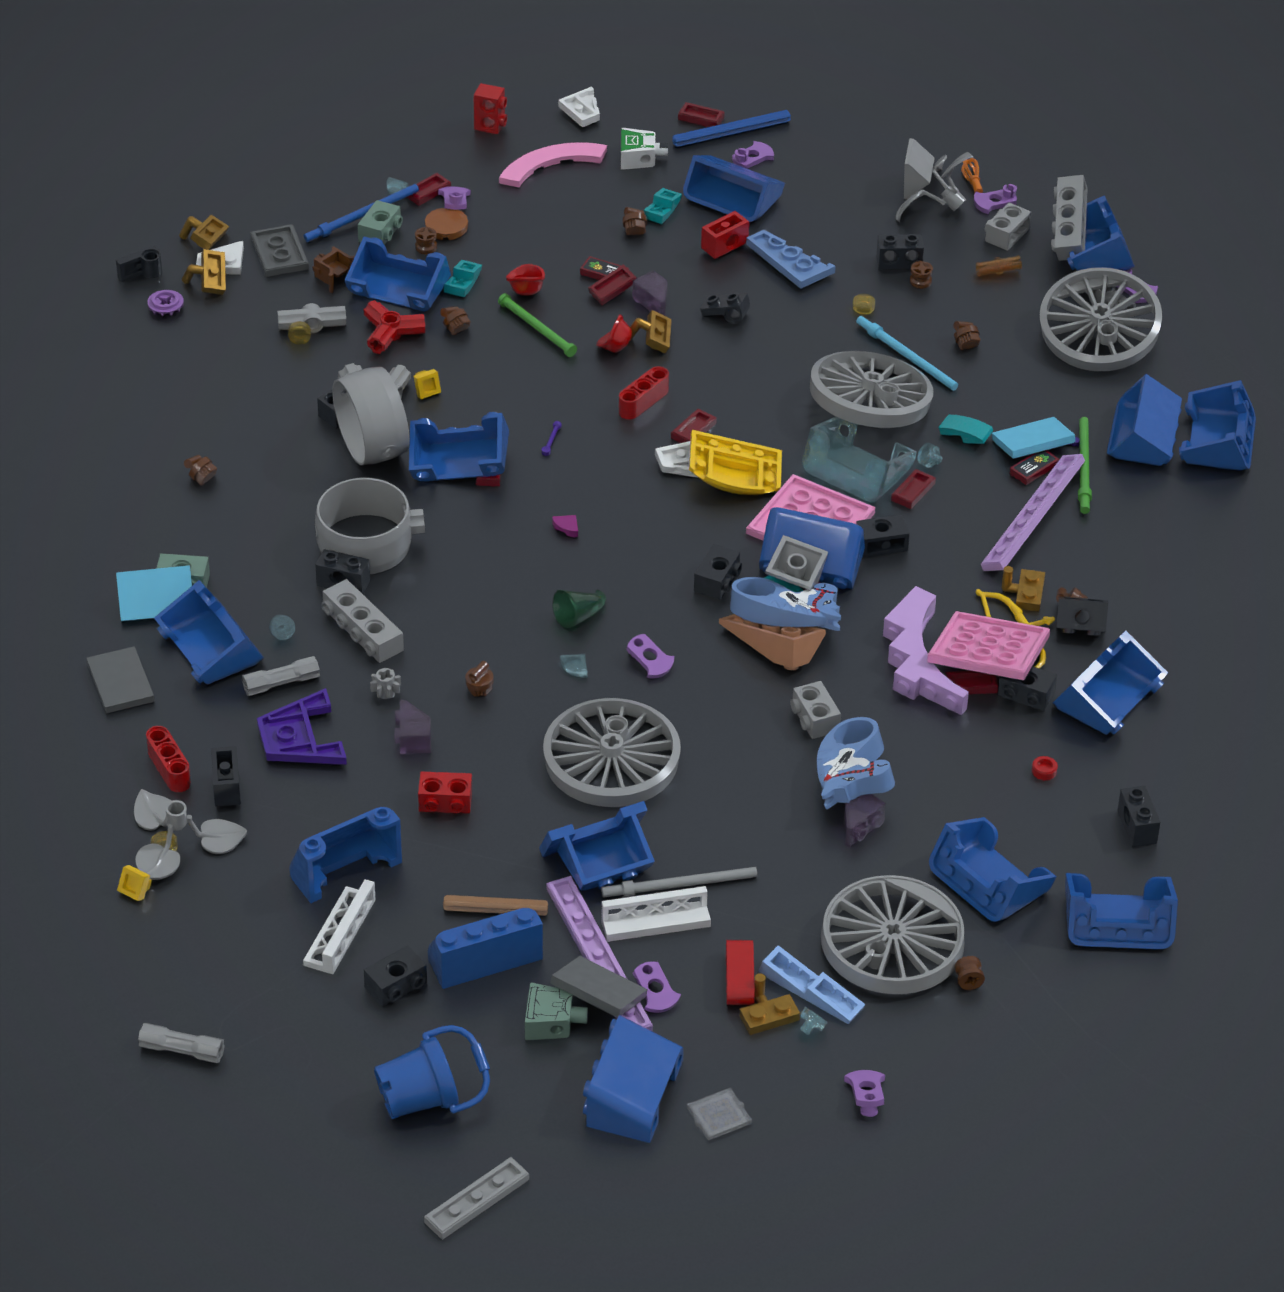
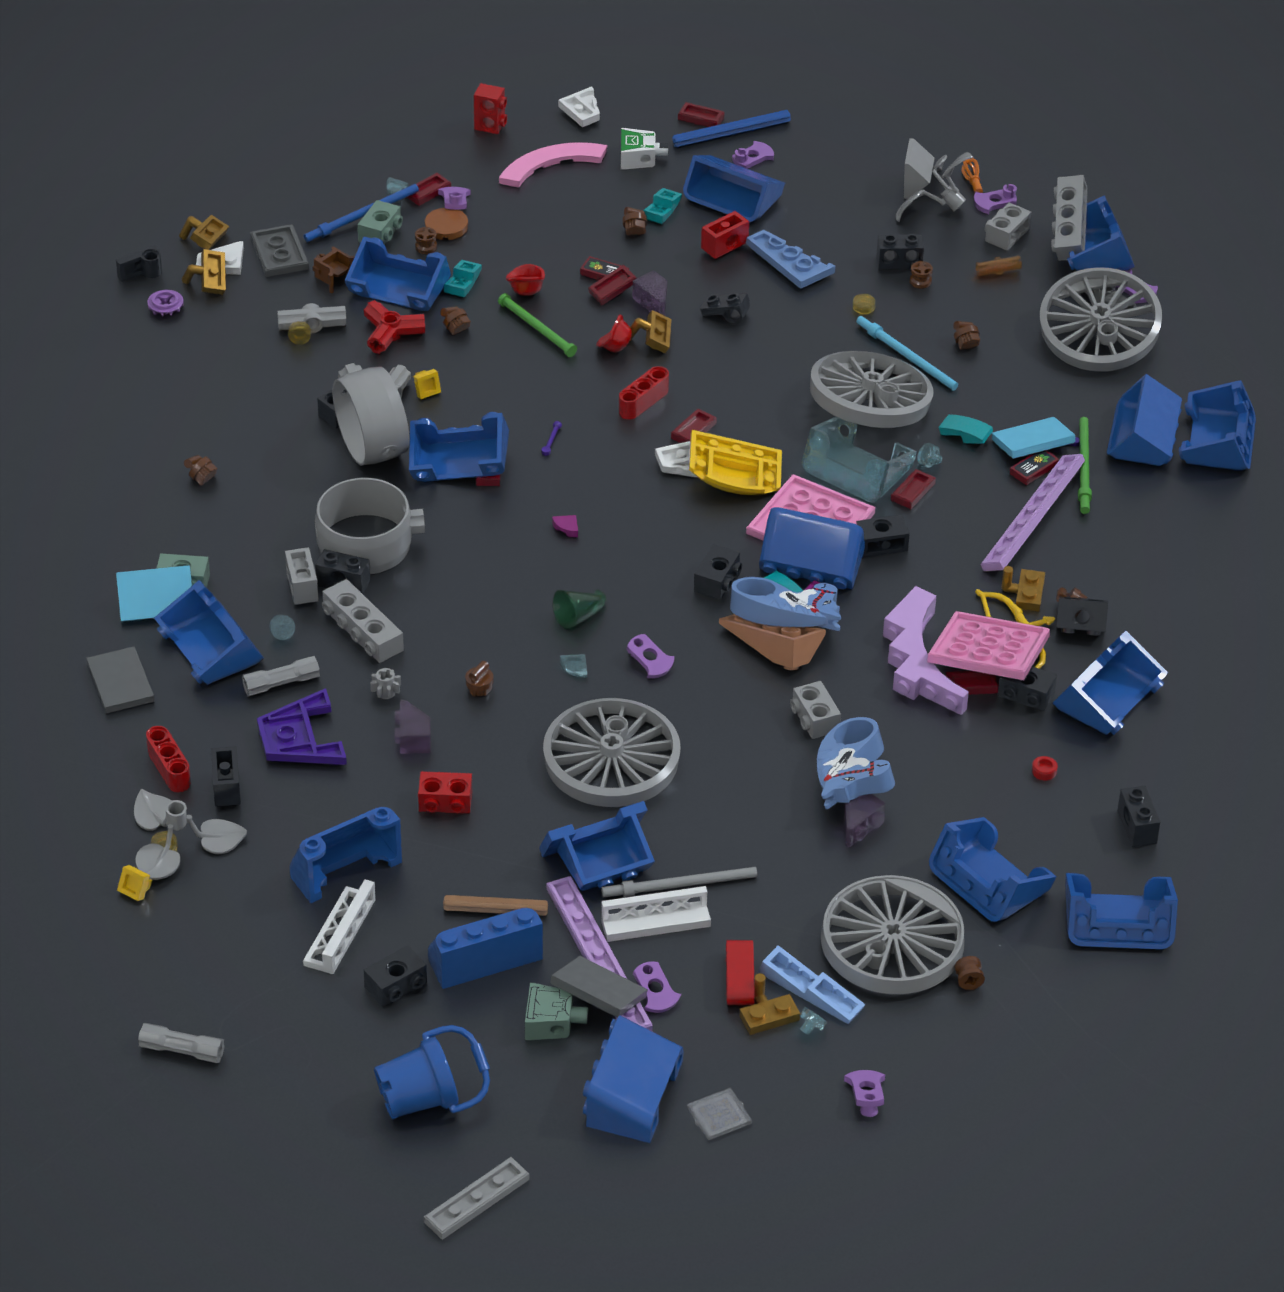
light grey slope [765,535,828,590] -> none
none -> light grey brick [285,547,318,605]

